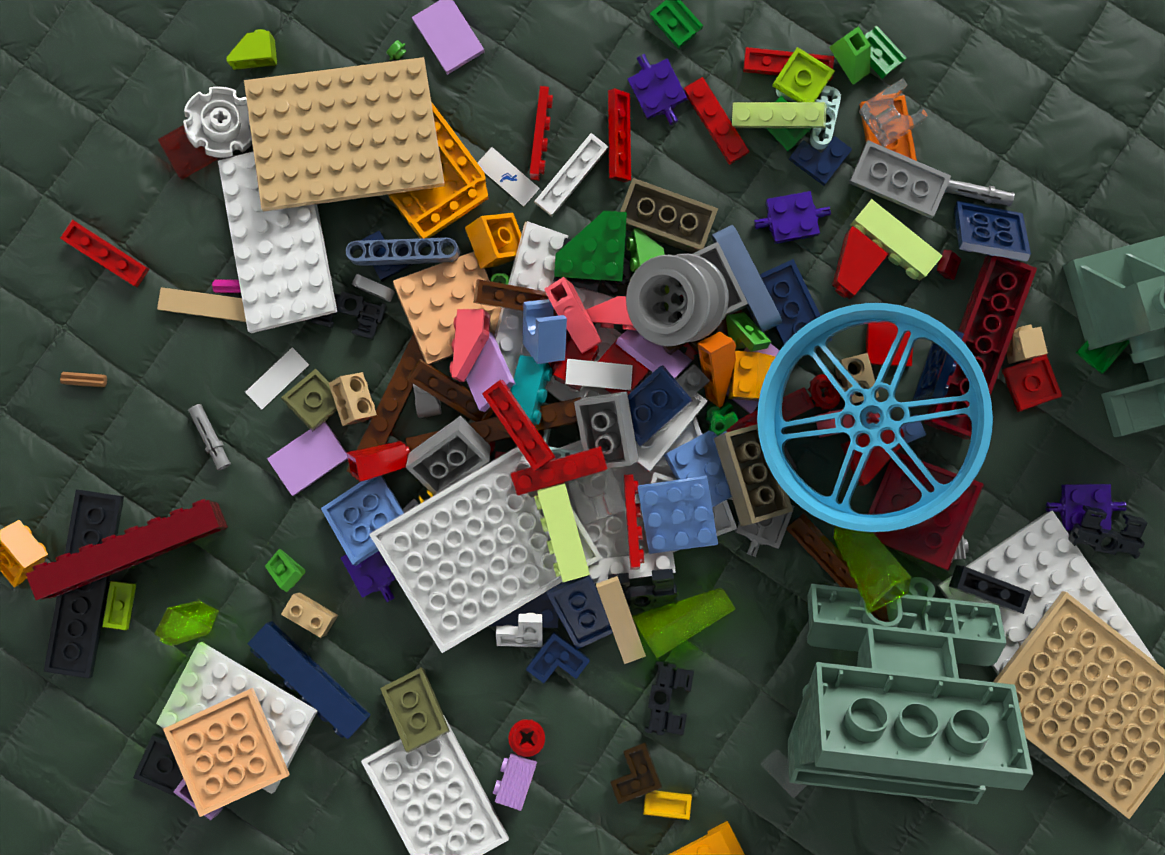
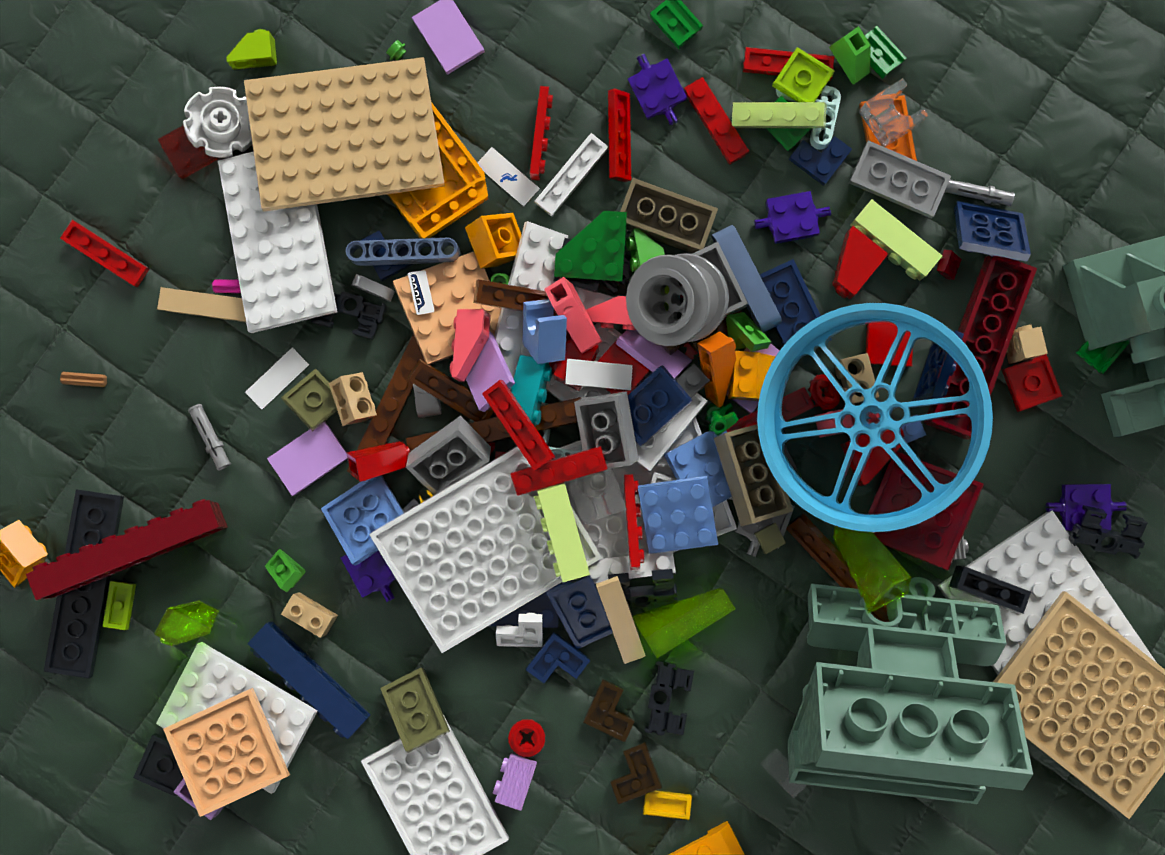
none -> white sticker [408,270,434,315]
none -> dark brown plate [583,679,635,742]
none -> olive tile [754,523,786,554]

